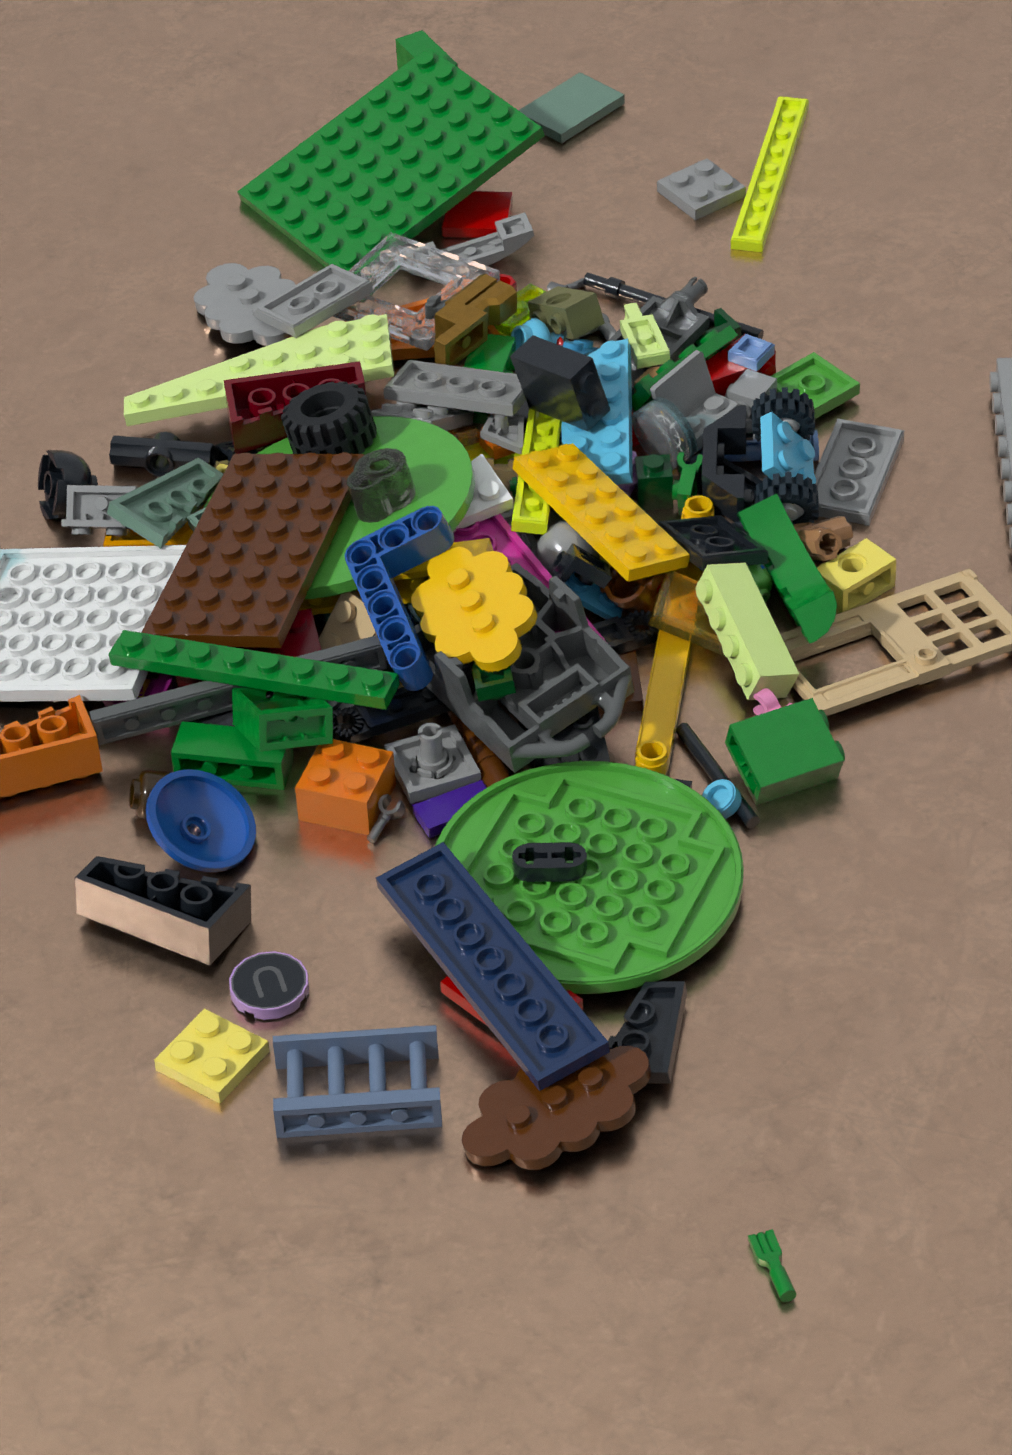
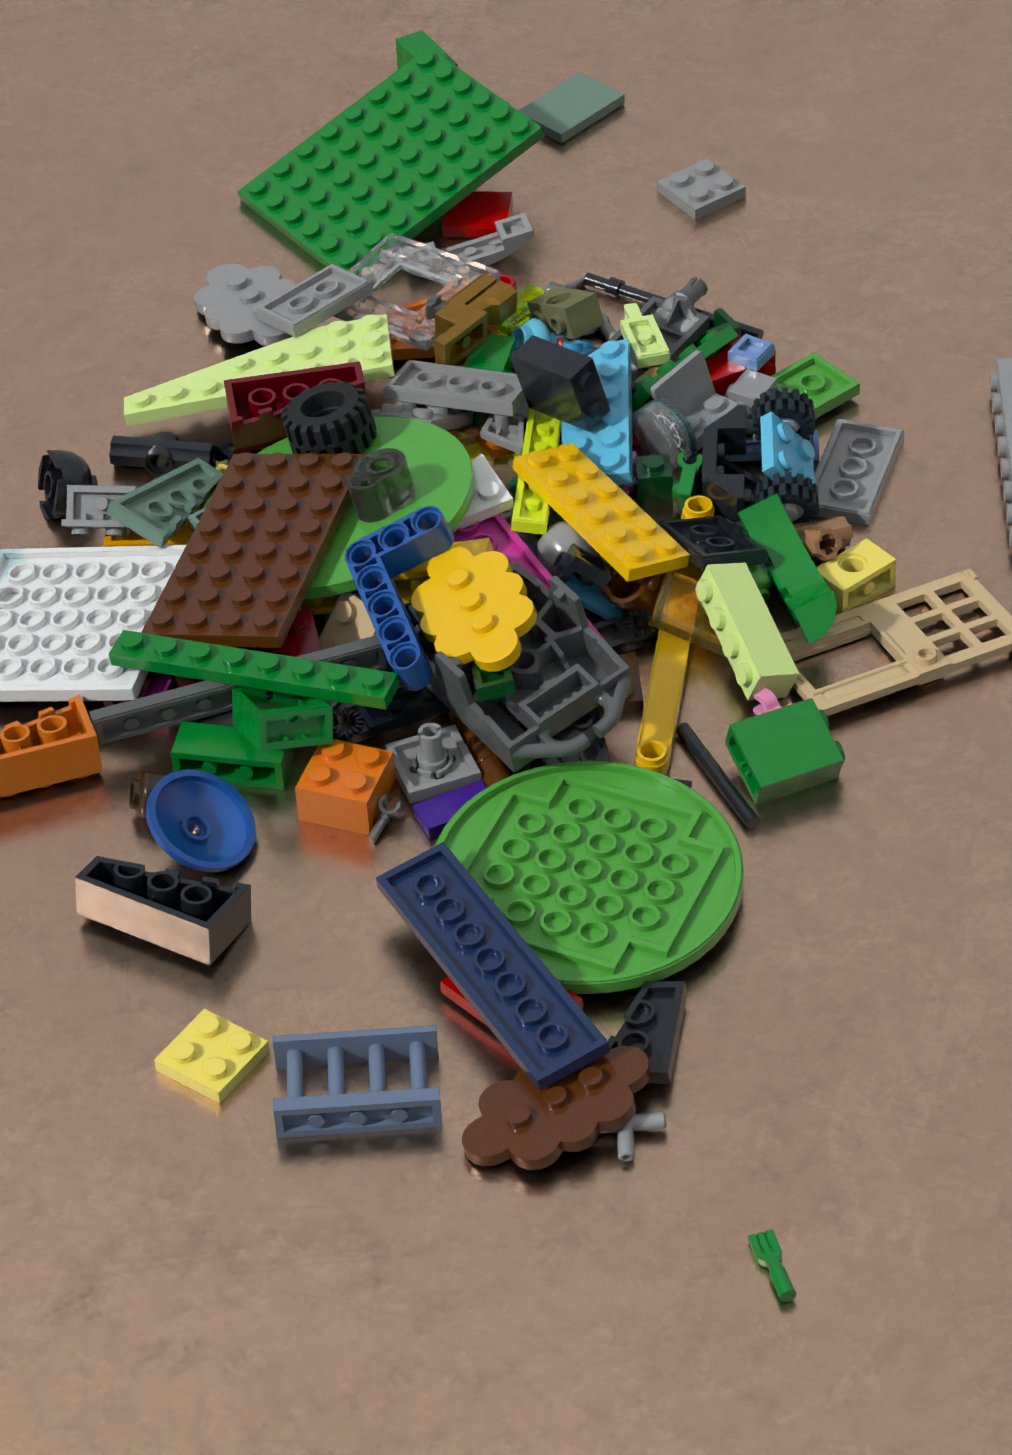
black tile [229,951,309,1020] -> none
black beam [512,842,587,882] -> none
medium azure tile [702,779,742,819] -> none
neon yellow tile [731,96,809,253] -> none
none -> light grey piece [599,1112,667,1162]

